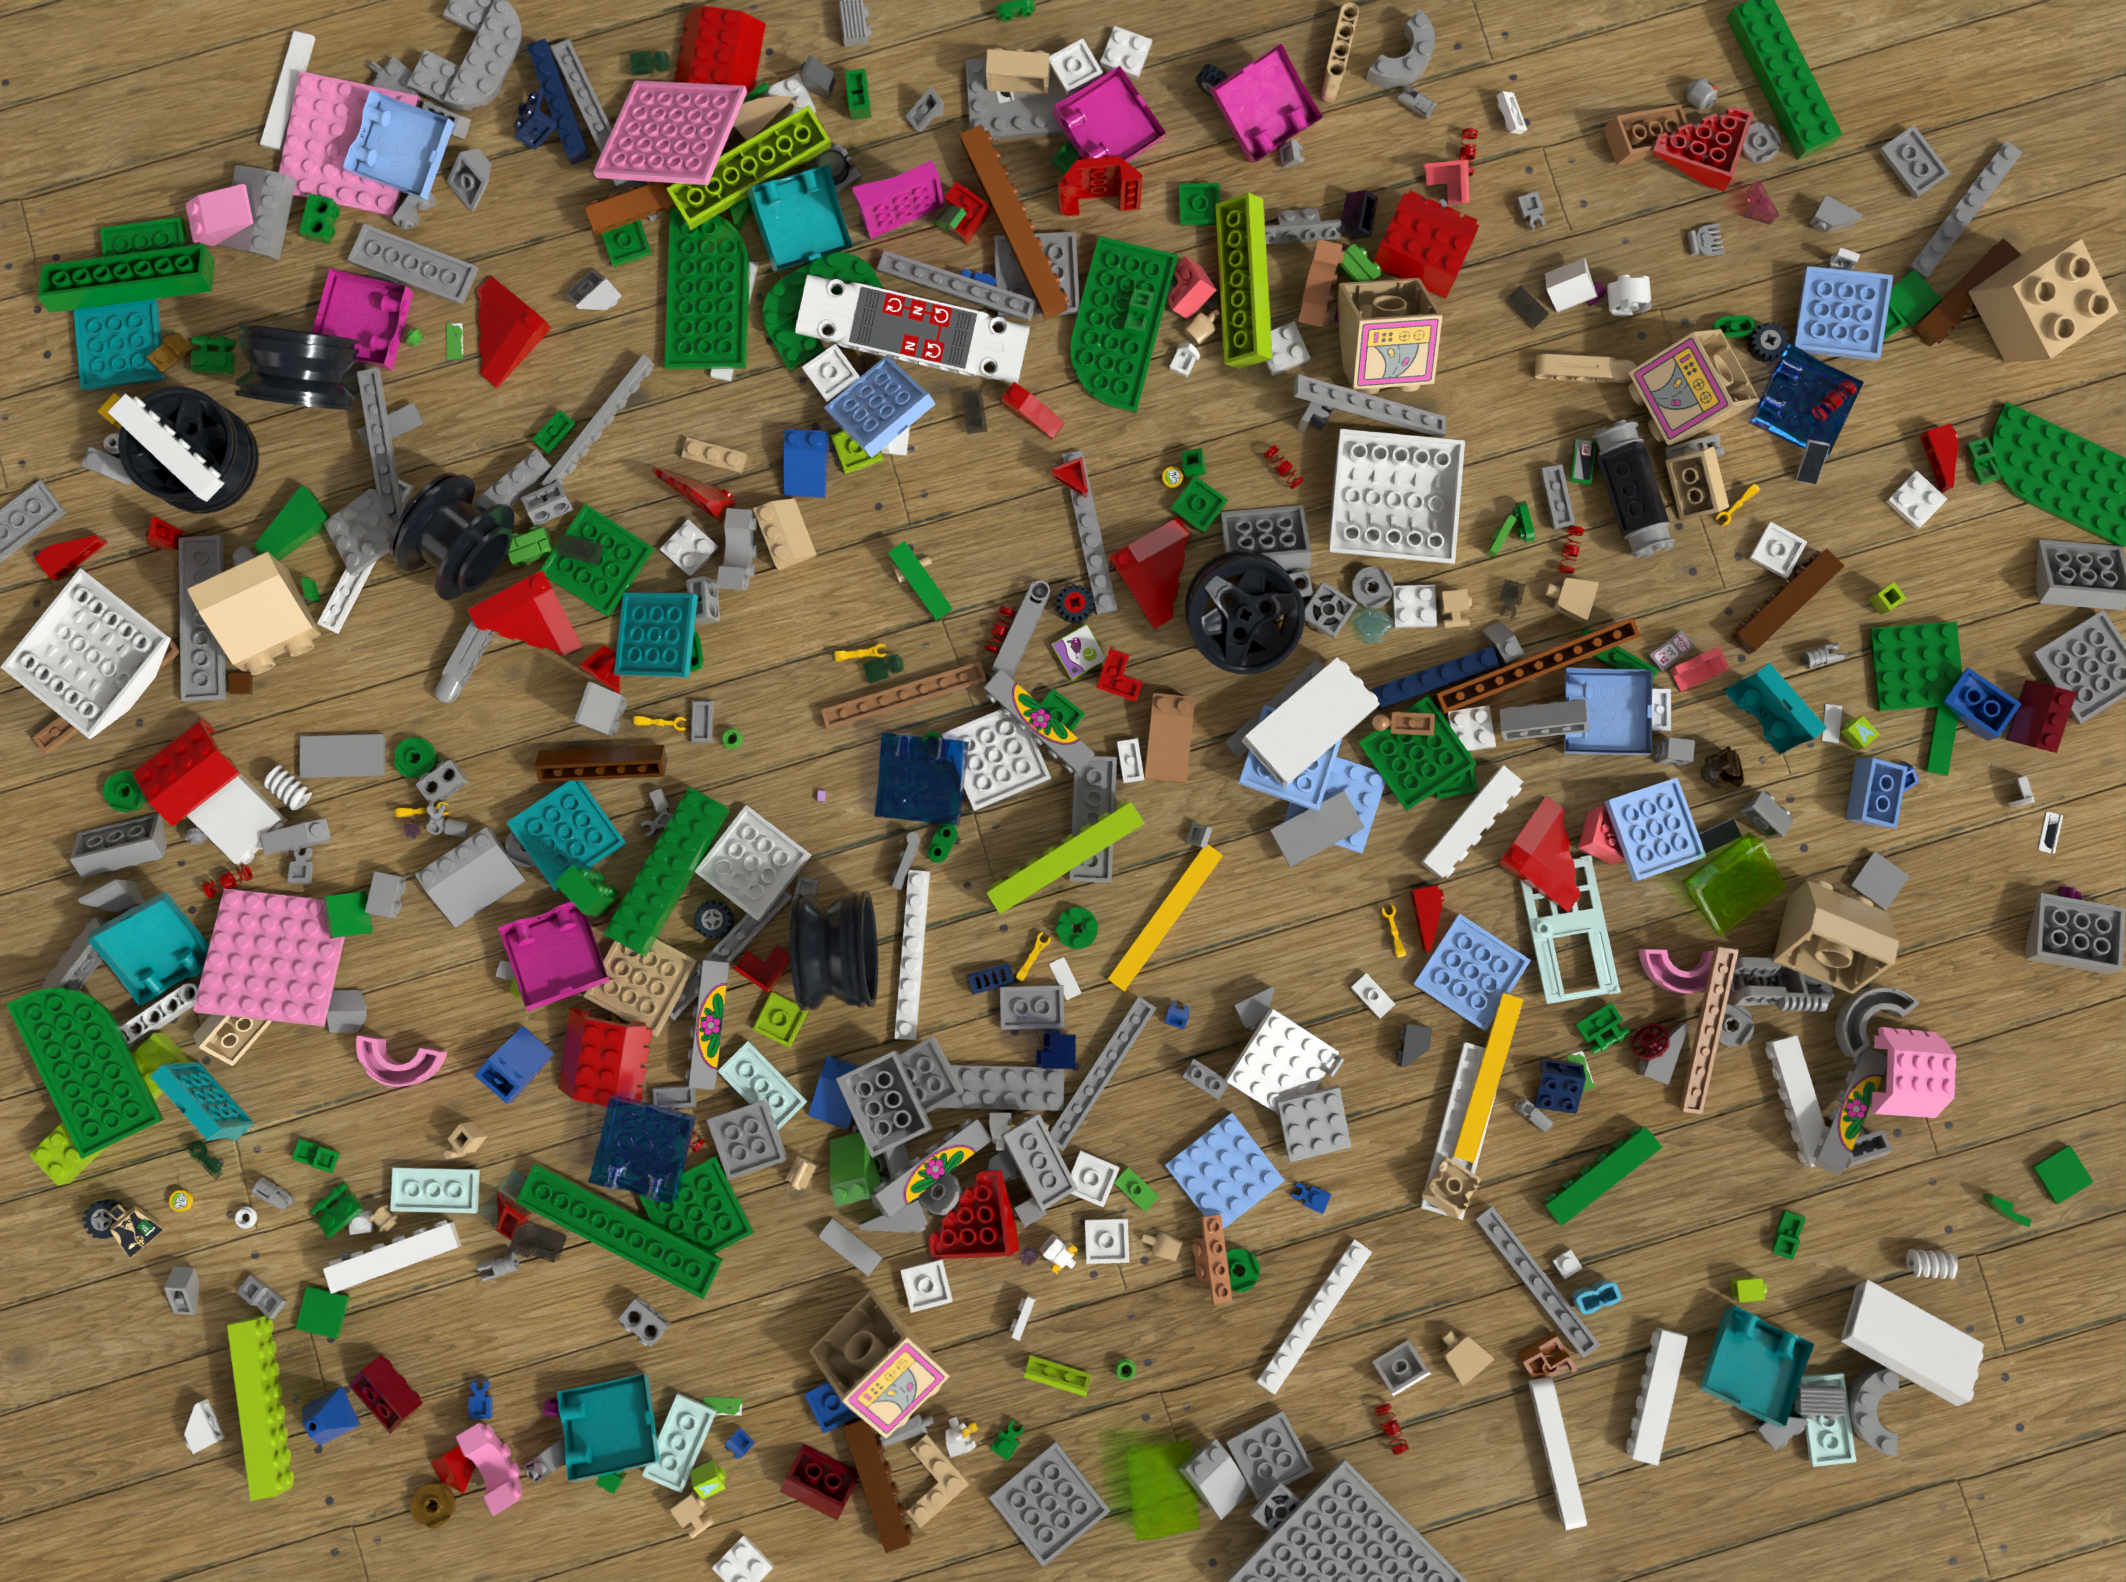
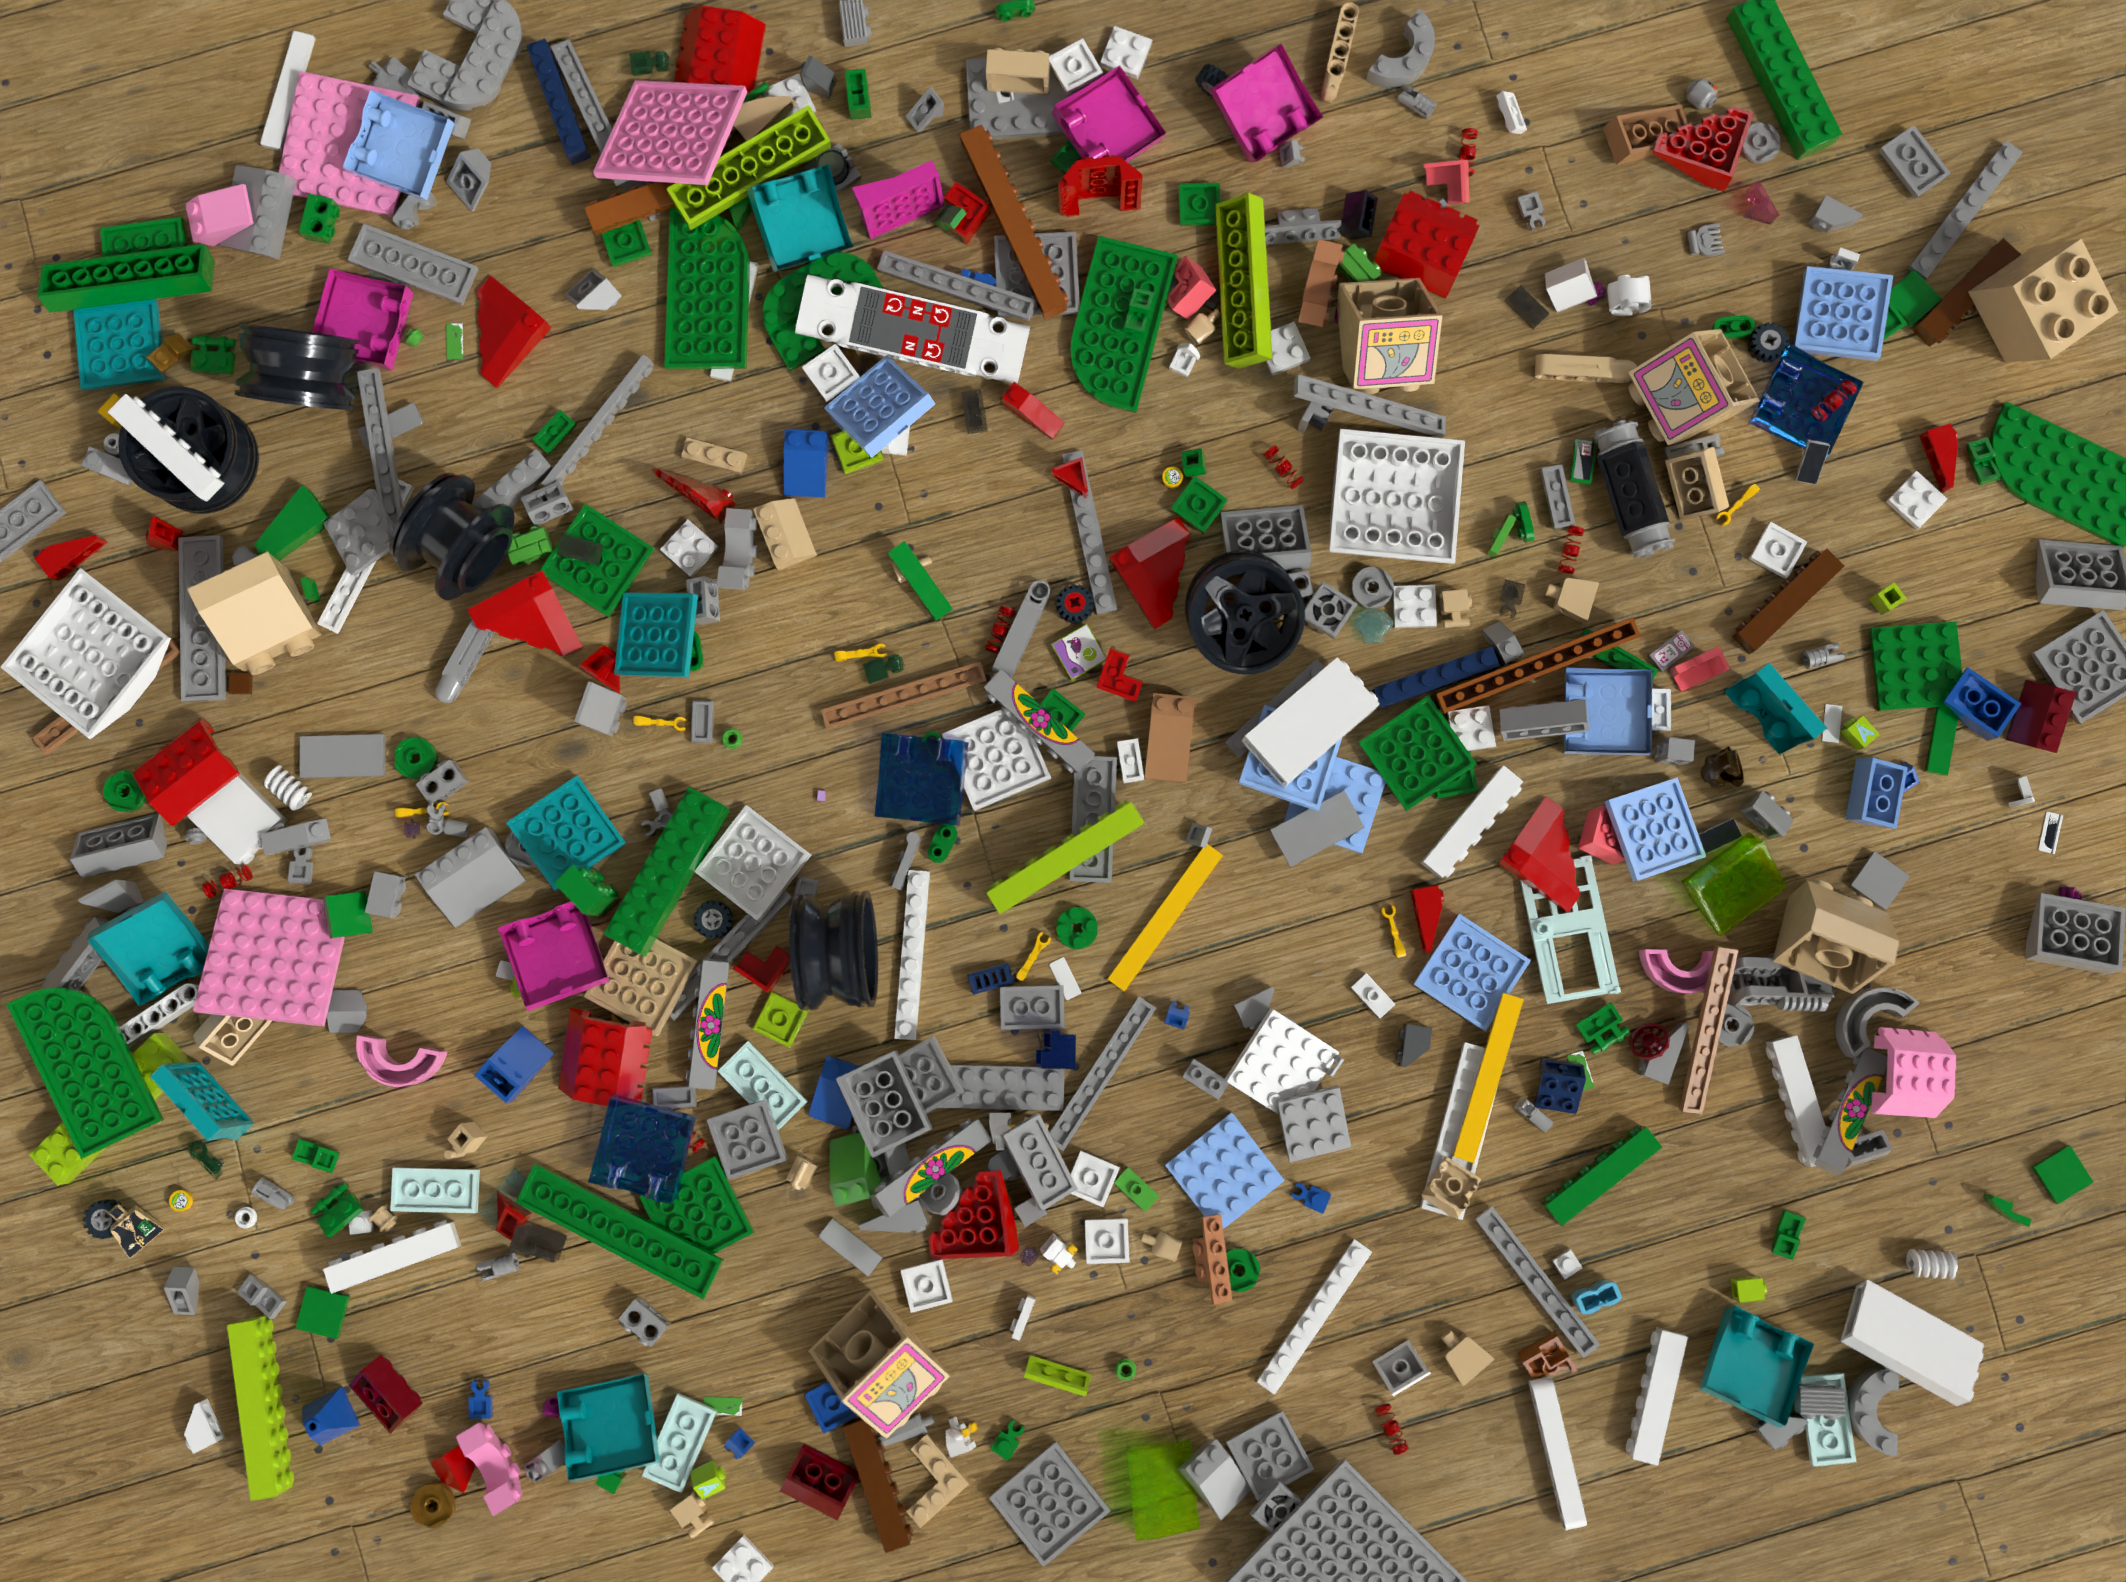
dark blue bracket [514,86,557,150] -> none
reddish brown brick [535,745,667,782] -> none
medium nougat plate [1372,712,1435,736] -> none

